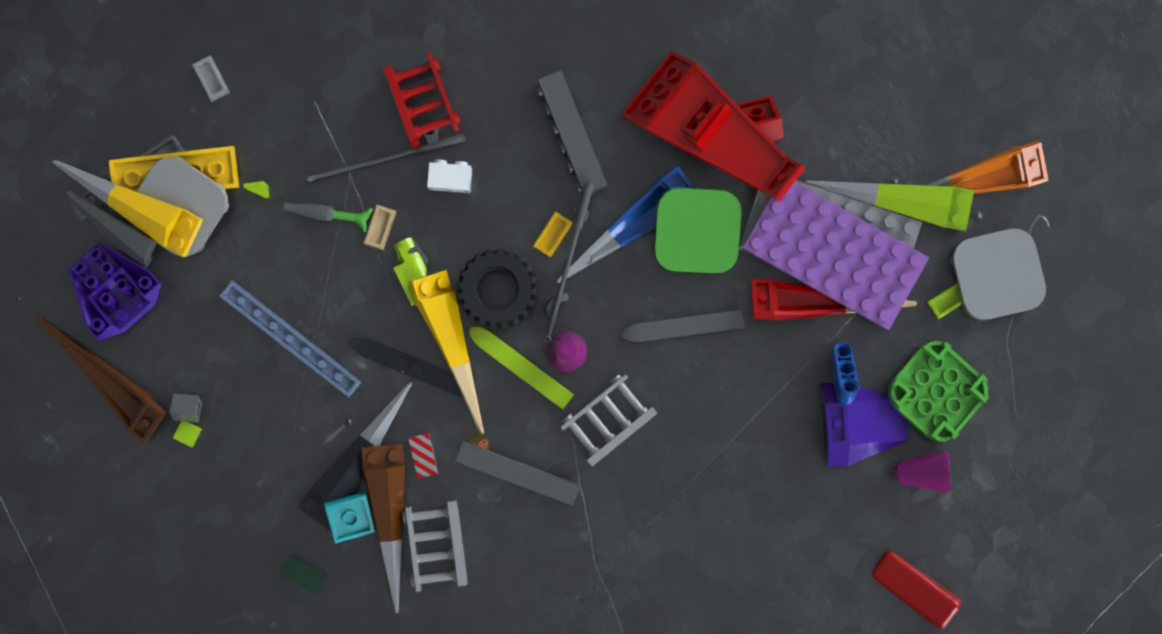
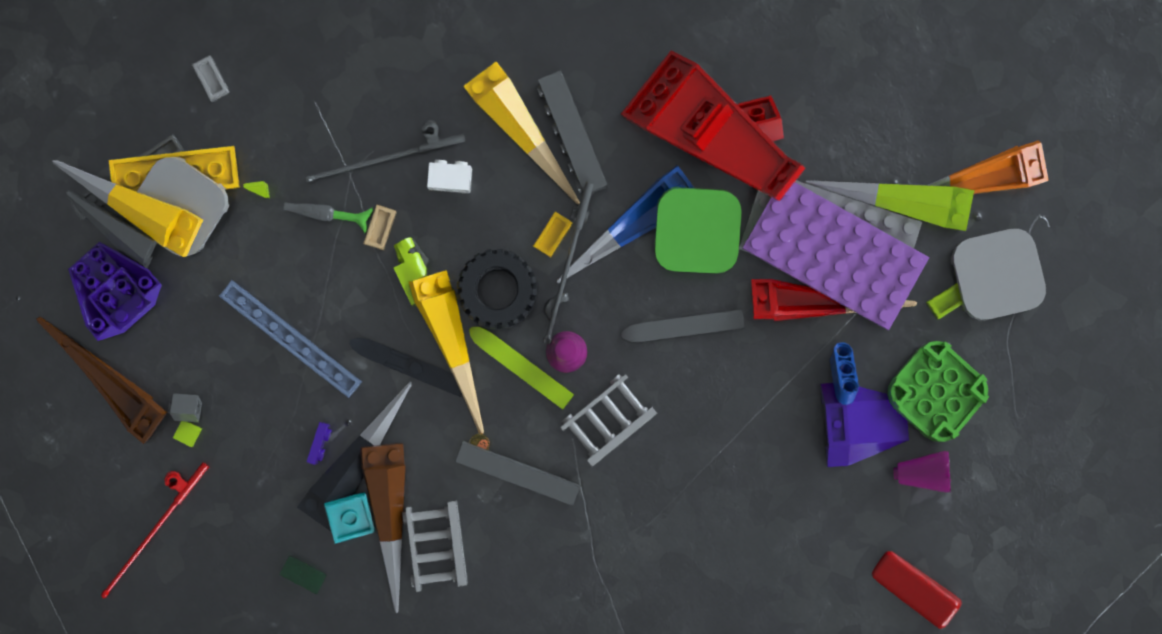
red fence [383,51,460,148] -> none
tile [409,433,438,479] -> none
none -> red piece [101,462,209,598]
none -> dark purple plate [306,422,332,465]
none -> yellow plate [463,61,580,205]

